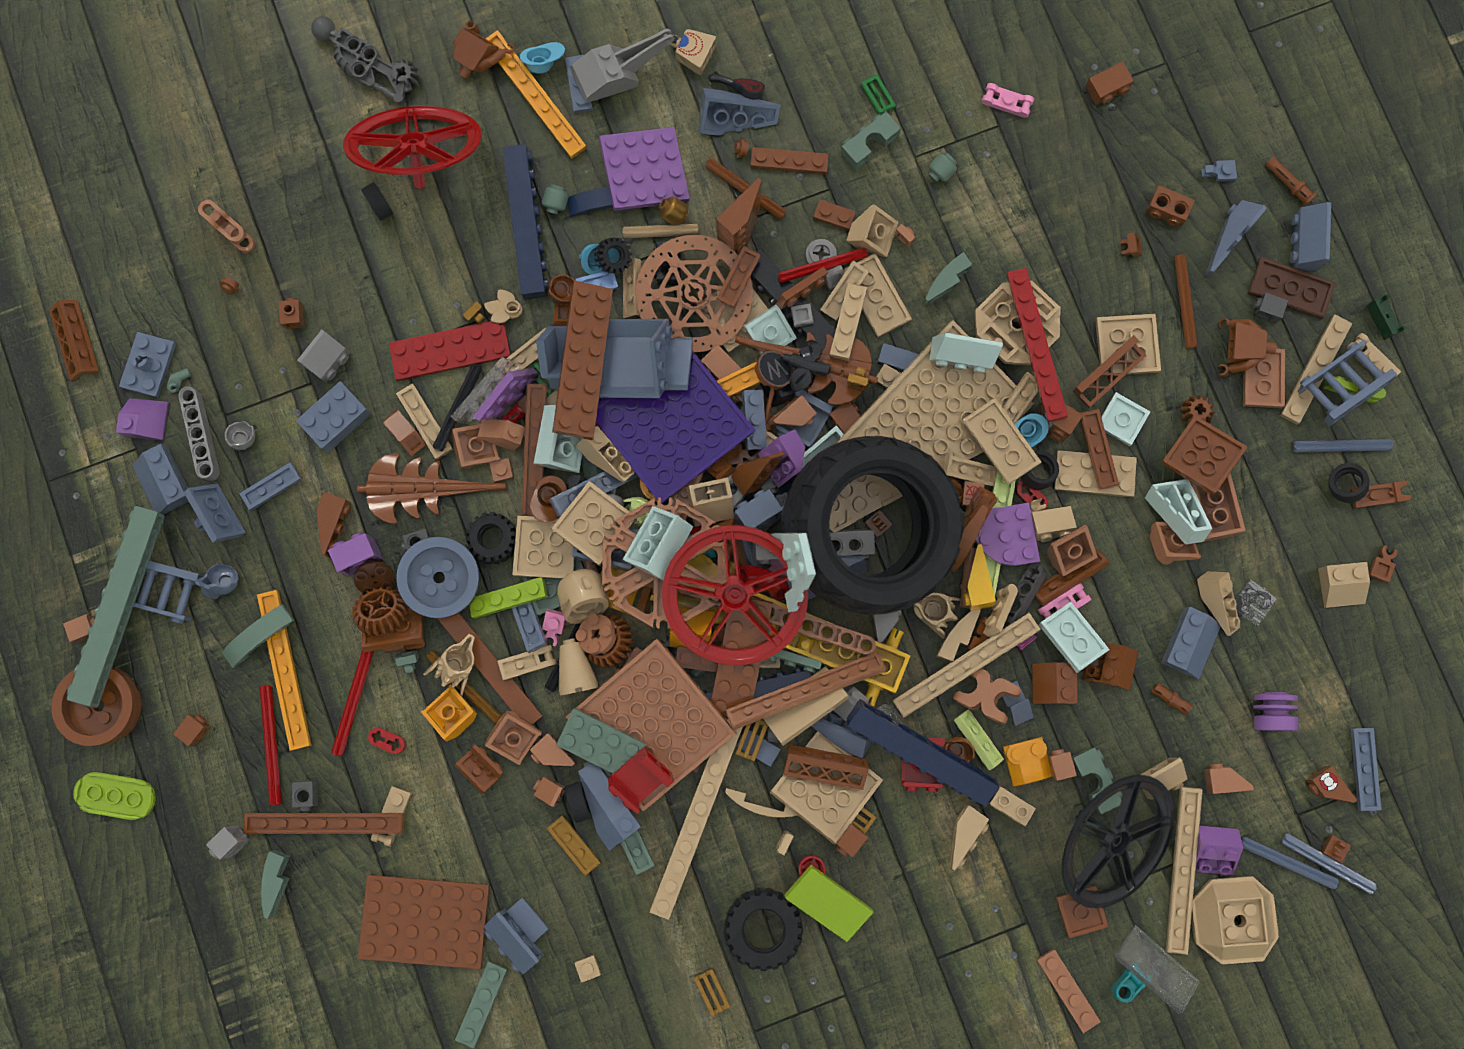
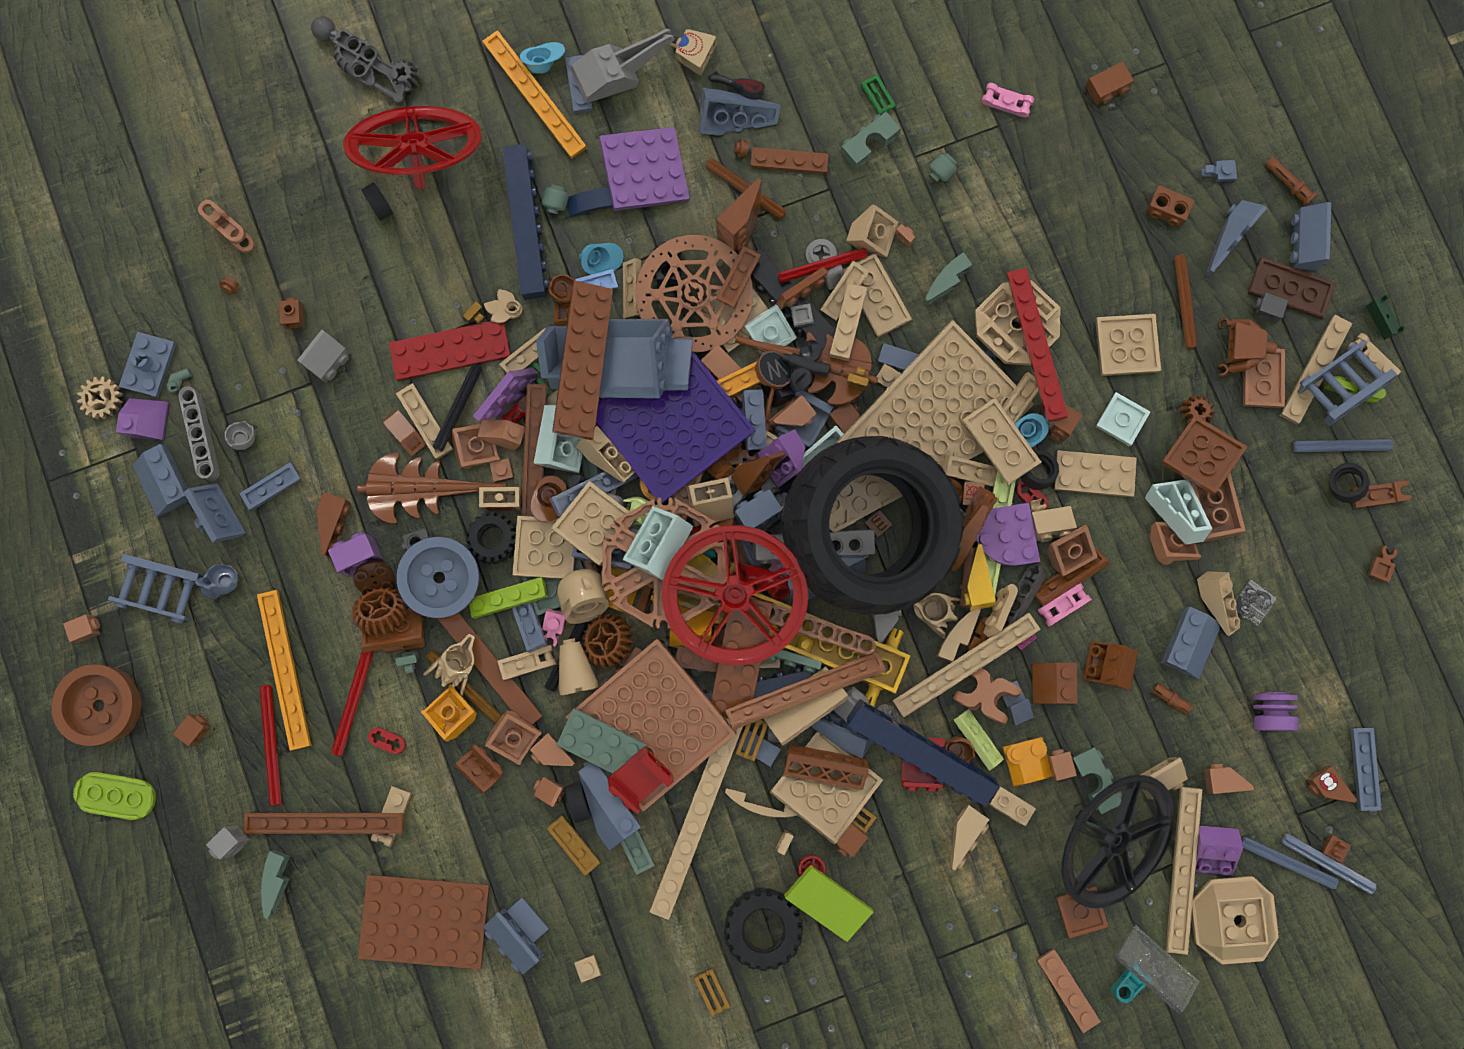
dark orange fence [49,300,99,381] -> none
sand green brick [66,506,165,708] -> none
sand green slope [222,604,294,668] -> none
dark grey brick [292,781,318,811] -> none
sand blue brick [296,381,371,453] -> none
clear tile [450,356,519,425] -> none
dark orange torso [453,21,515,79] -> none
sand green plate [455,960,508,1049] -> none
nougat plate [576,613,616,655] -> none
black tyre [594,237,632,274] -> none
tan axle [622,224,699,238] -> none
pearl gold head [659,196,688,225] -> none
light aqua wing [771,533,816,612] -> none
dark orange plate [813,200,856,231] -> none
light aqua slope [929,333,1003,373] -> none
light aqua plate [1039,602,1110,673] -> none
dark orange fence [1072,335,1147,408] -> none
dark orange tile [1080,409,1119,490] -> none
dark orange tile [1120,233,1143,257] -> none
tan slope [1318,562,1370,608] -> none
none -> tan gear [77,377,123,419]
none -> tan brick [479,487,523,511]

